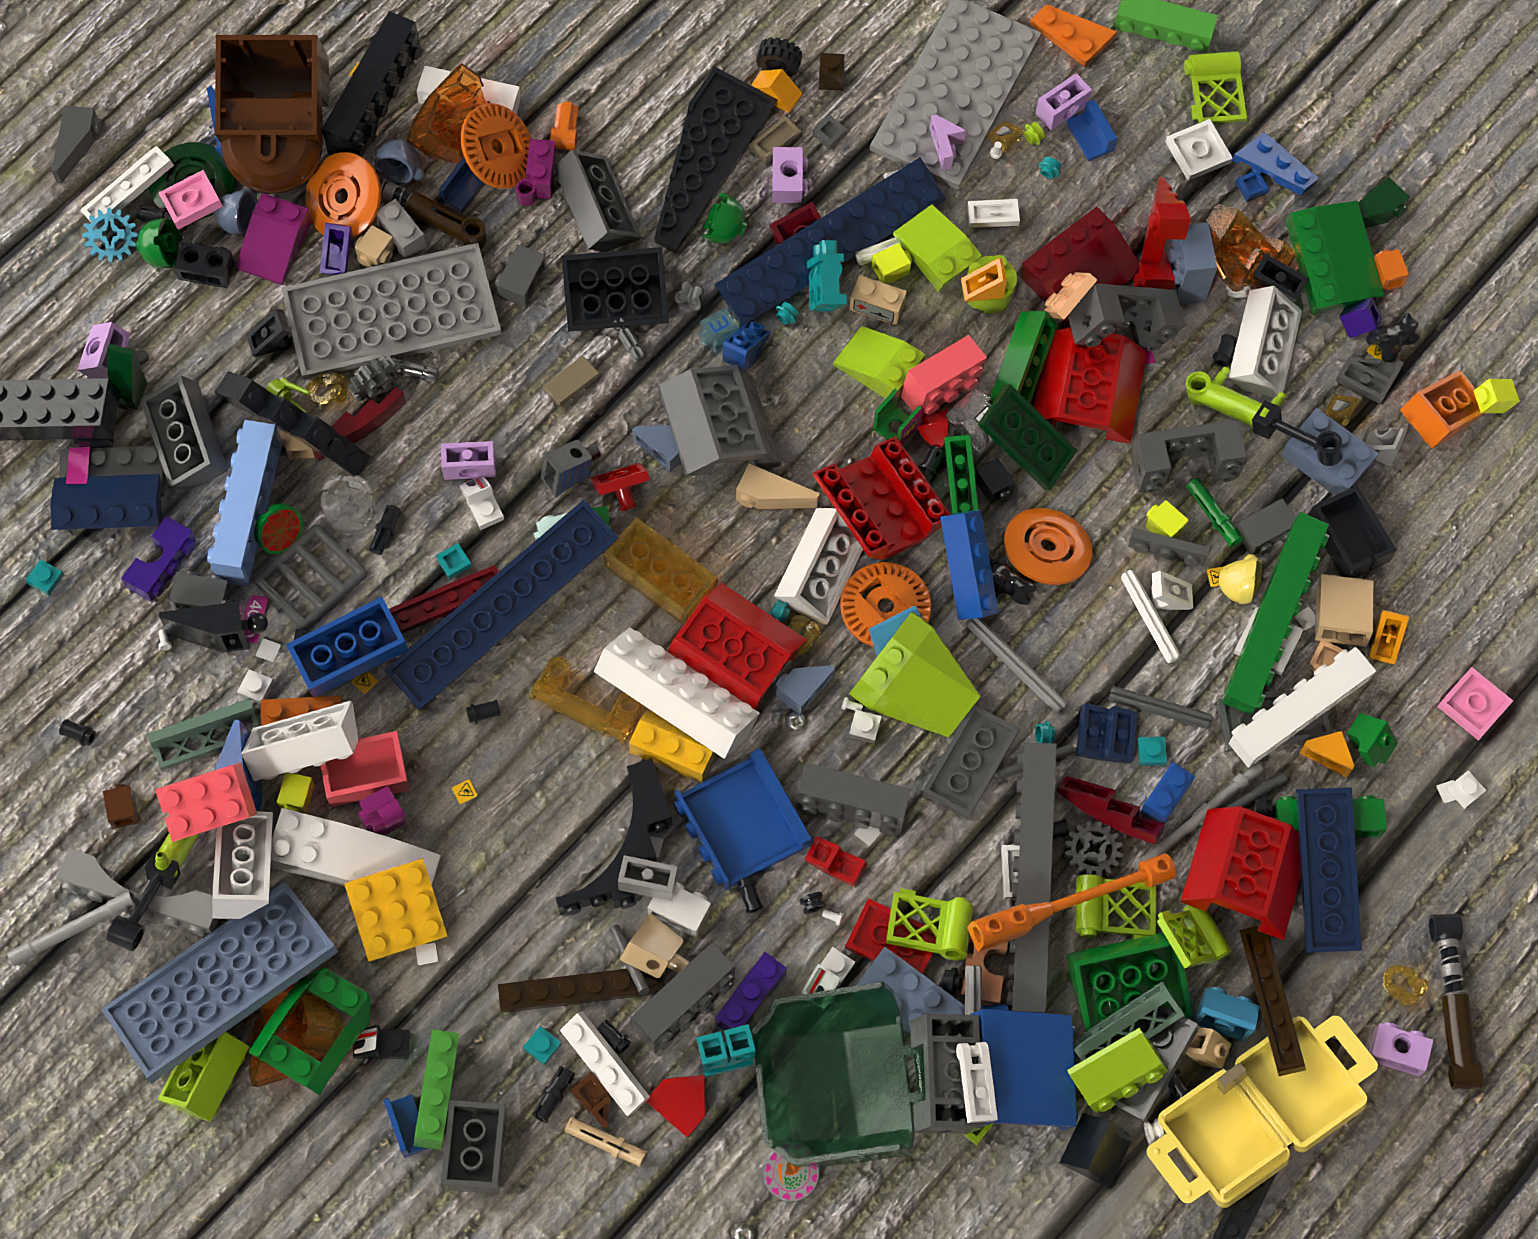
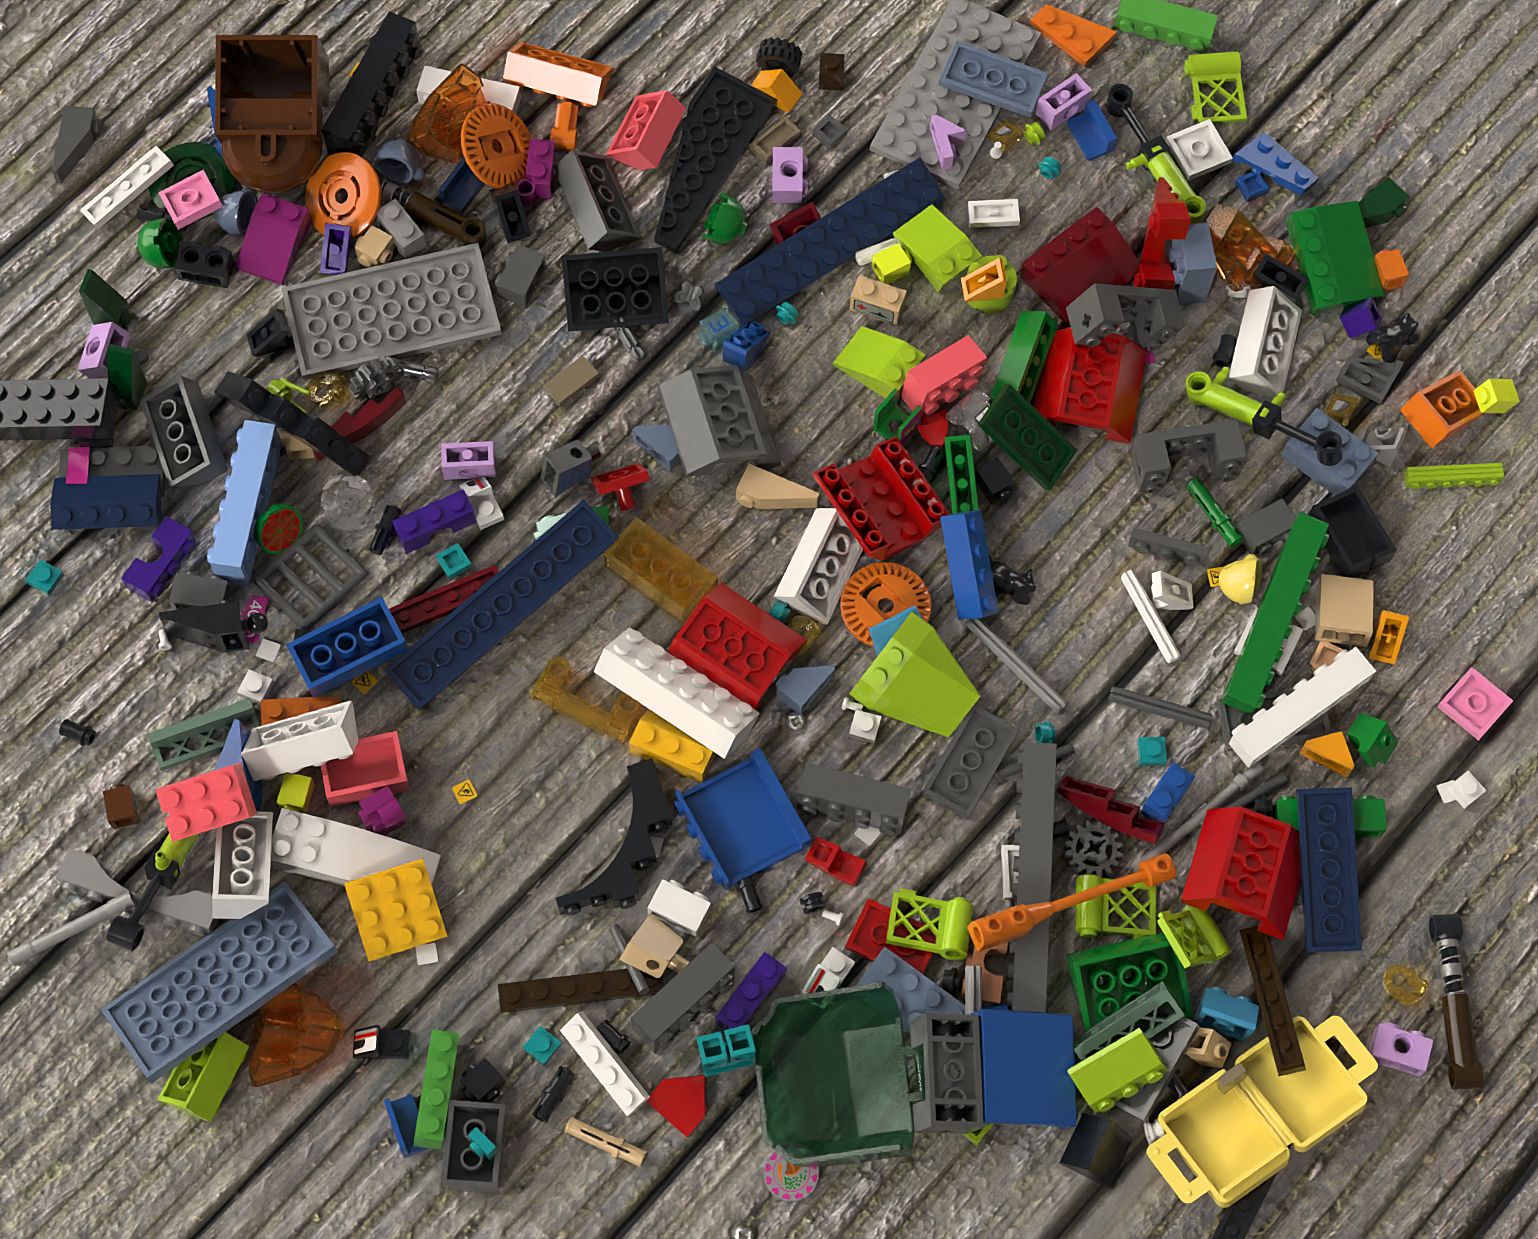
medium azure gear [82,208,138,264] -> none
green wedge [249,967,371,1096] -> none
black pin [466,700,501,724] -> none
reddish brown slope [569,1072,610,1130] -> none
light grey brick [618,855,678,901] -> none
teal hips [807,240,847,312] -> none
white plate [956,1042,998,1123] -> none
orange piece [1003,508,1093,585] -> none
light nougat plate [1044,272,1097,320] -> none
dark blue slope [1075,703,1138,763] -> none
neon yellow brick [1145,500,1189,538] -> none
none -> dark green slope [79,269,132,329]
none -> dark purple arch [392,489,477,554]
none -> black brick [460,1058,505,1103]
none -> teal plate [468,1127,498,1160]
none -> black slope [489,183,531,243]
none -> slope [503,42,613,107]
none -> coral slope [606,90,686,170]
none -> sand blue plate [939,41,1048,118]
none -> piece [1106,84,1206,224]
none -> lime piece [1404,463,1504,490]

